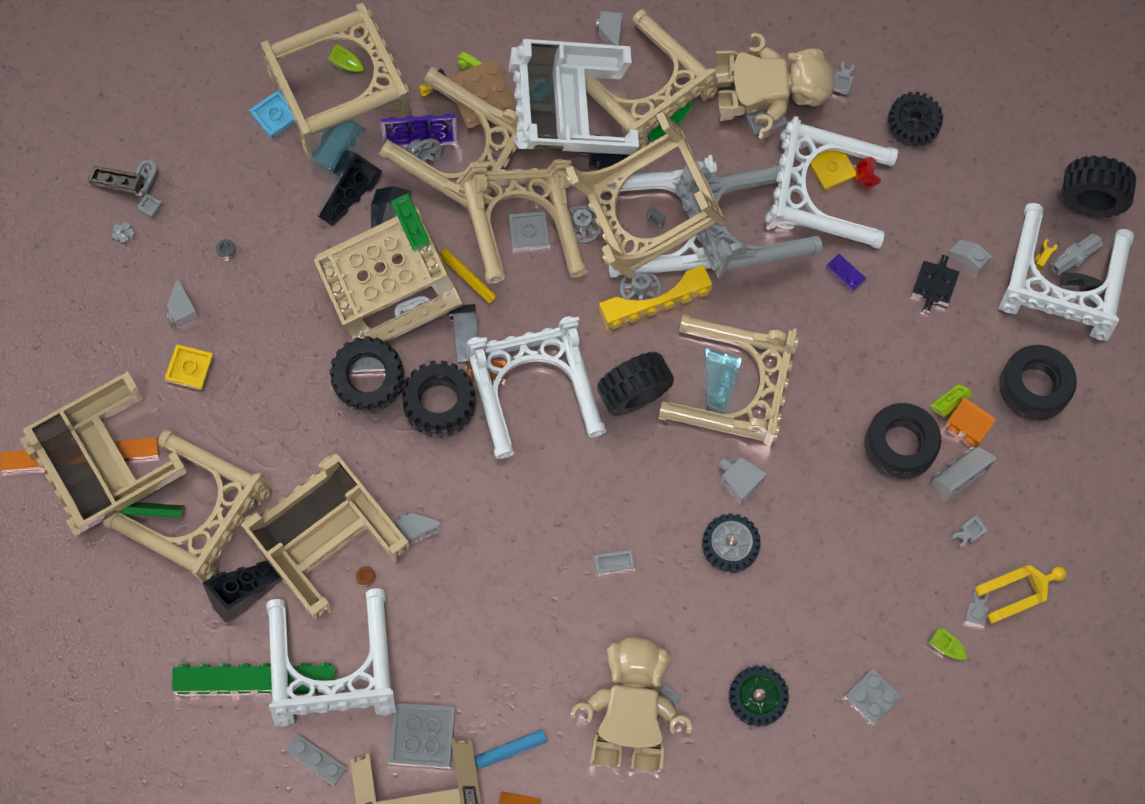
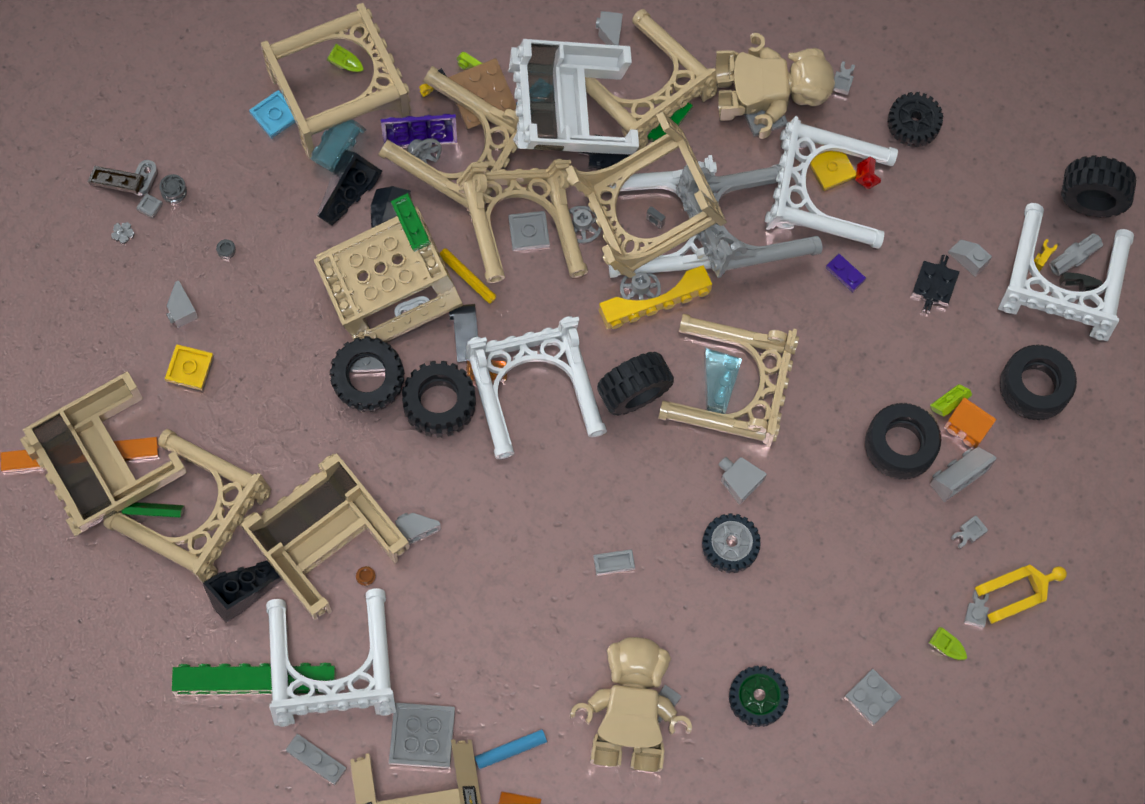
none -> dark grey wheel [159,174,187,204]

